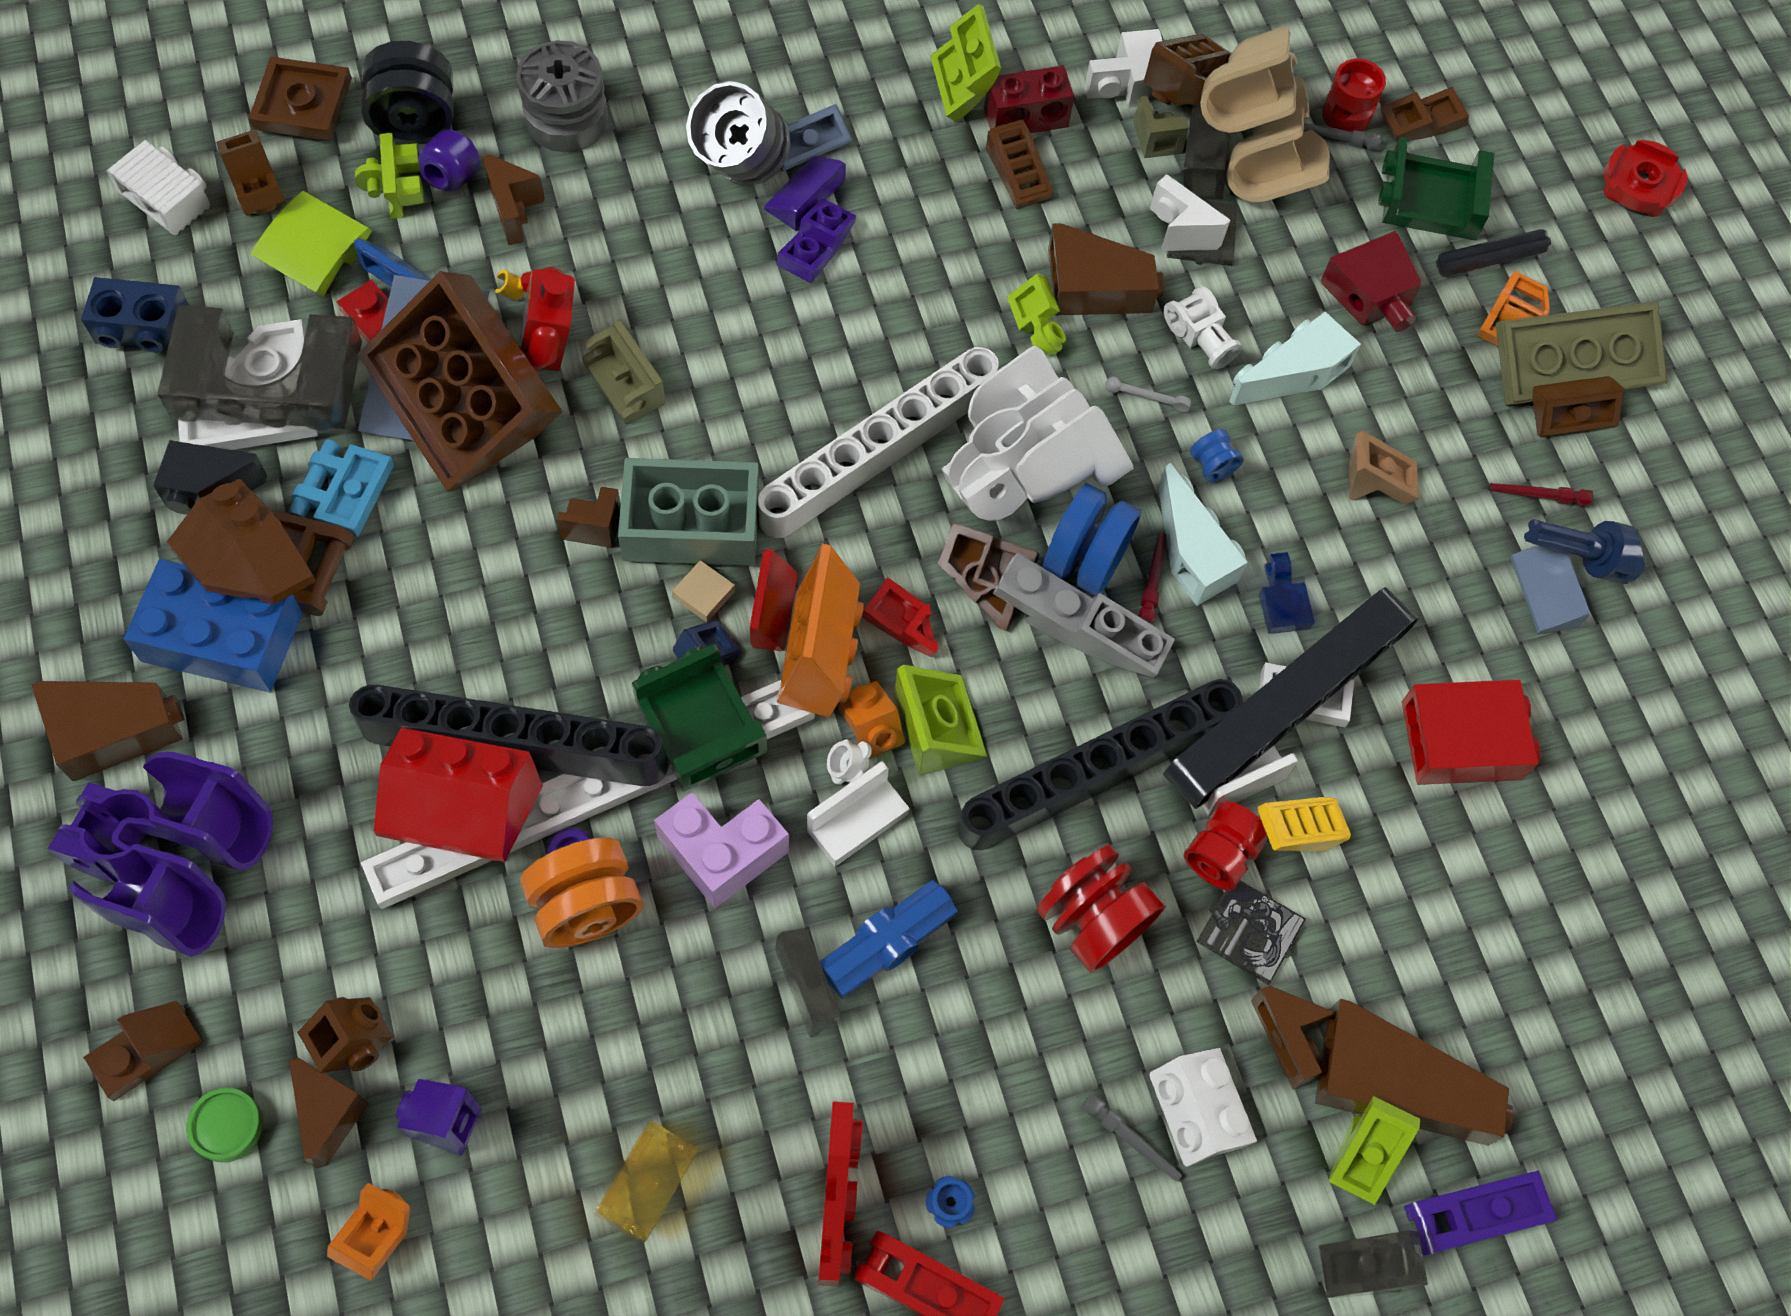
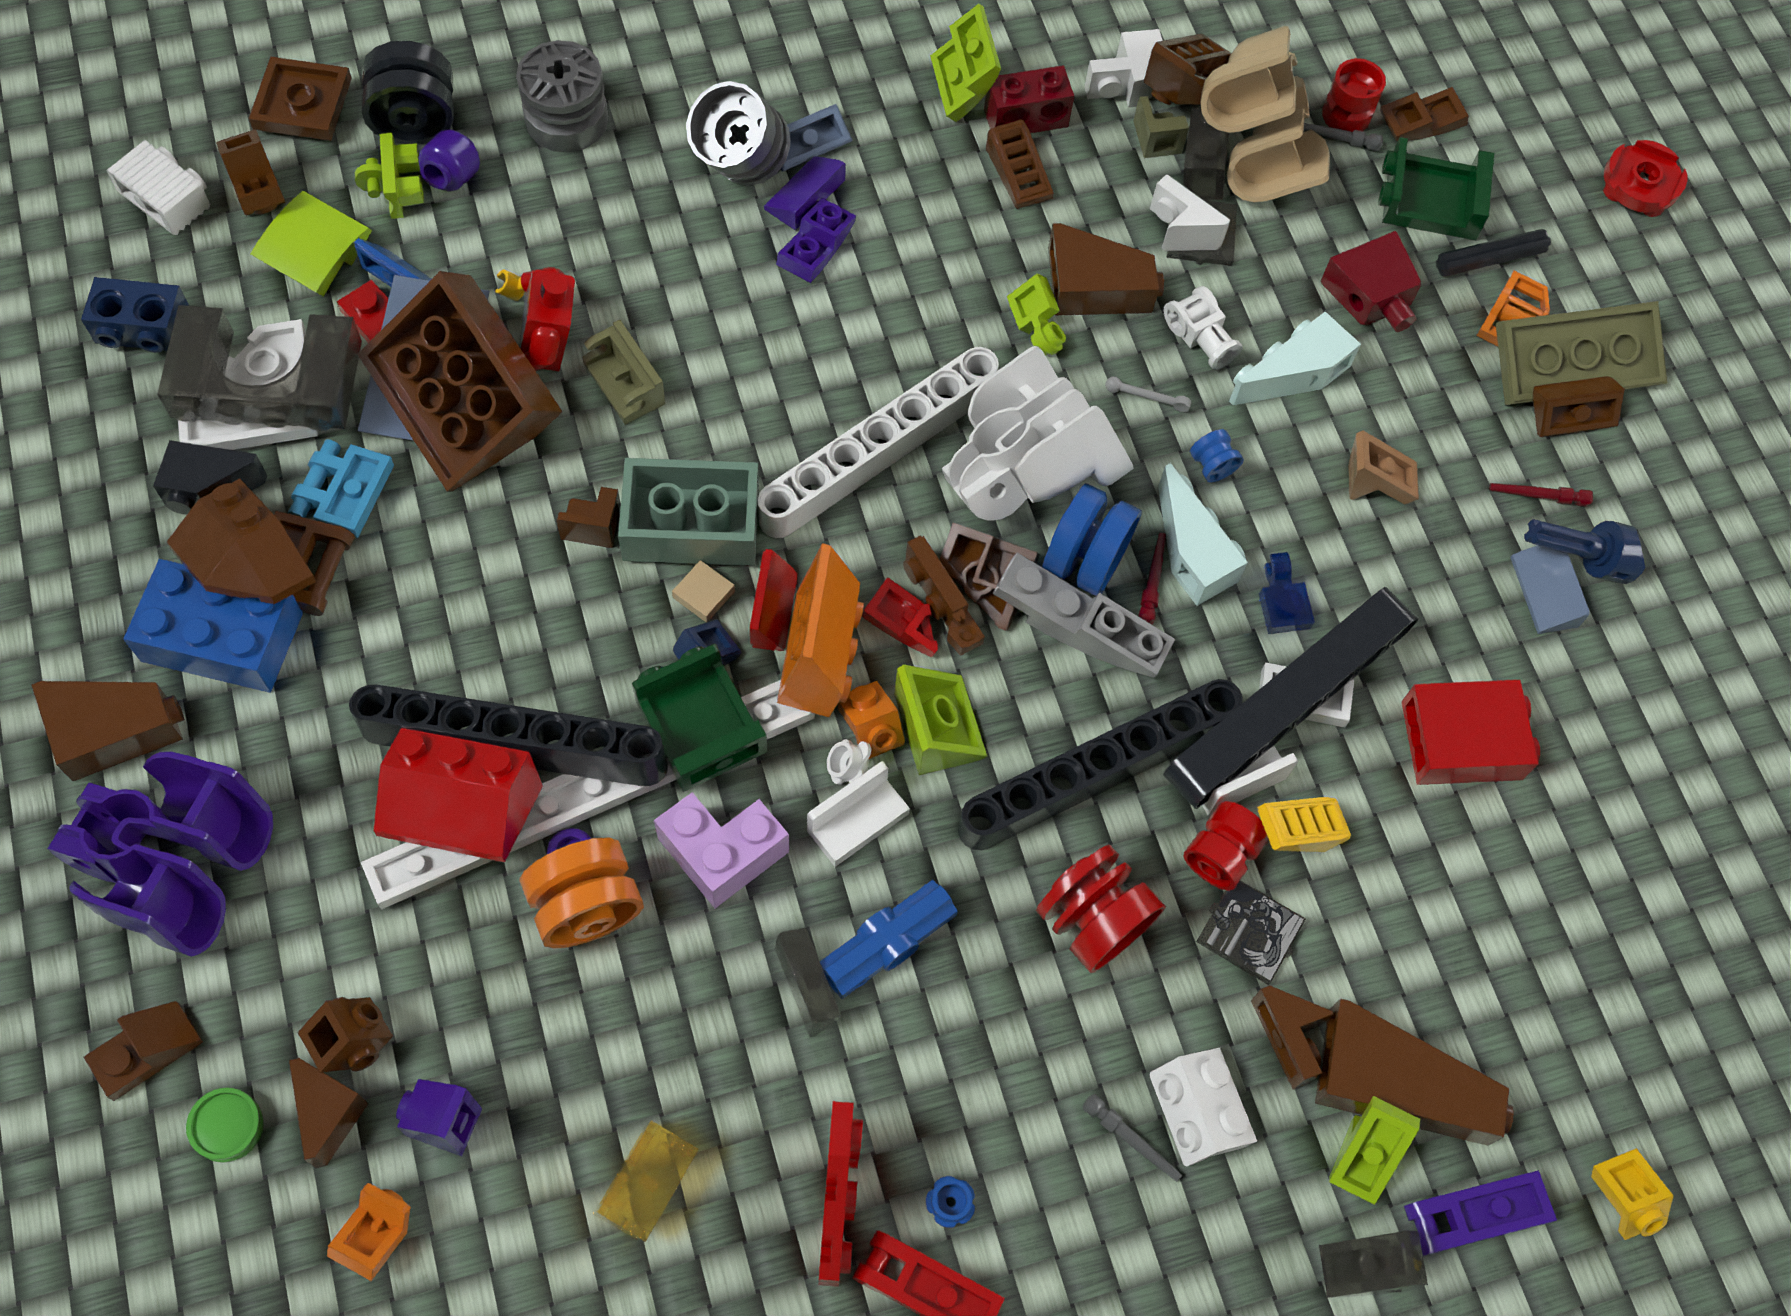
reddish brown slope [482,155,545,245] -> none
none -> reddish brown hinge [903,535,985,656]
none -> yellow bracket [1591,1148,1673,1240]

